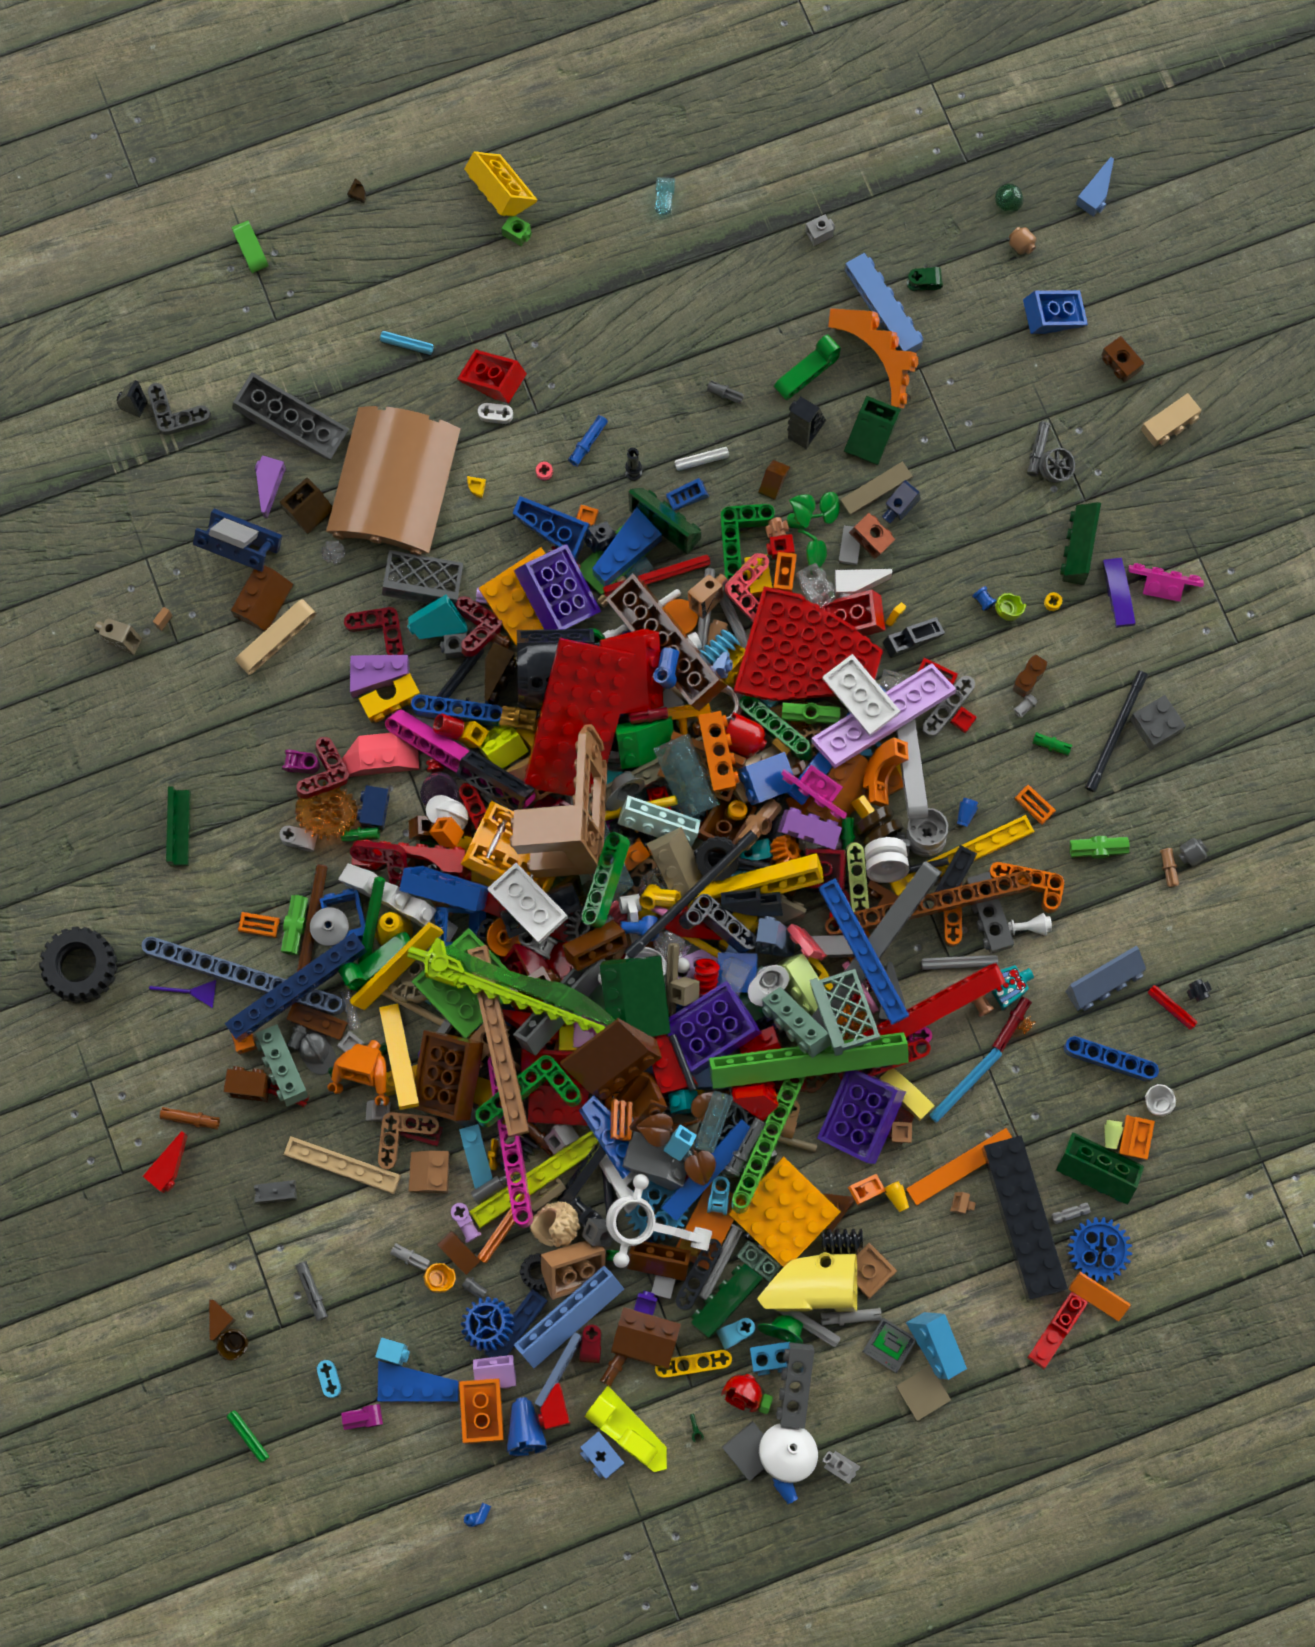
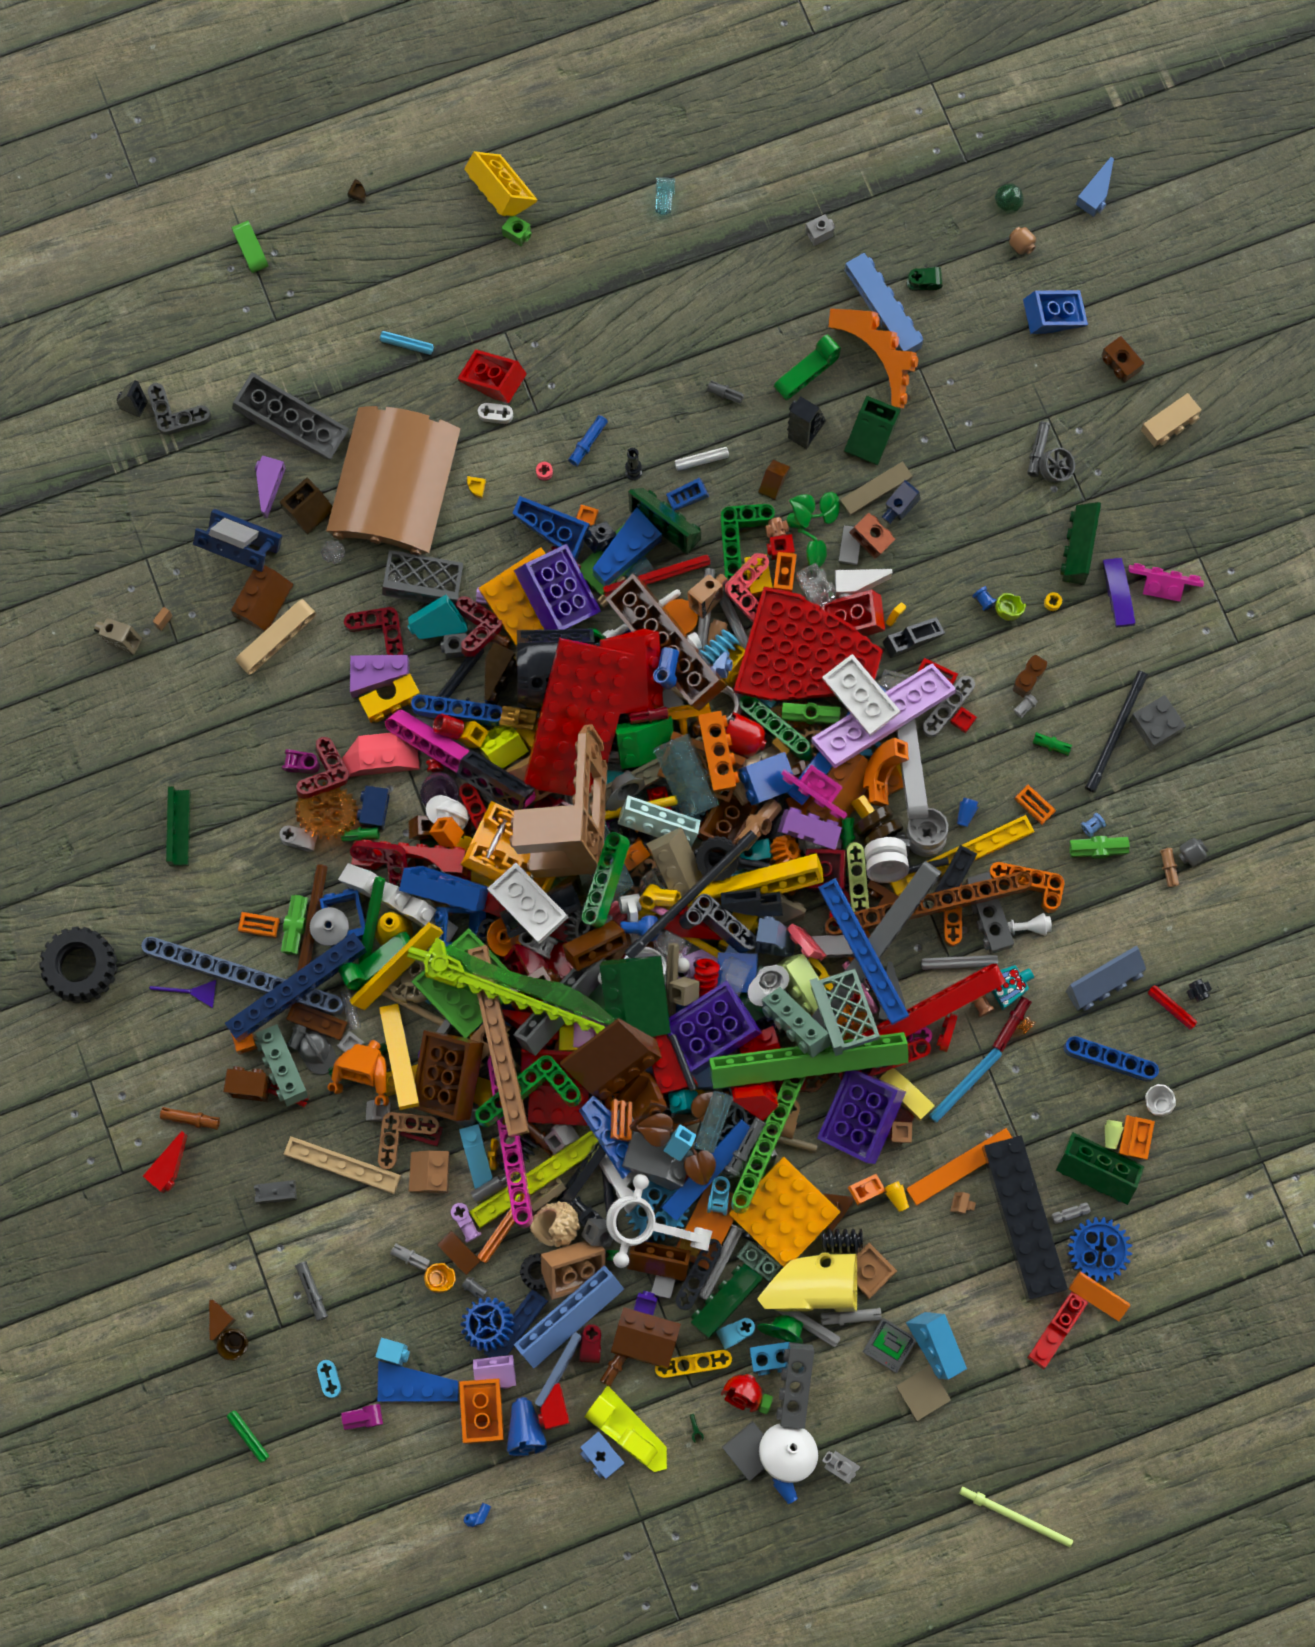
light orange tile [727,800,748,820] -> none
none -> red plate [937,1013,958,1052]
none -> yellowish green bar [959,1486,1073,1548]
none -> medium blue bush [1080,813,1106,838]

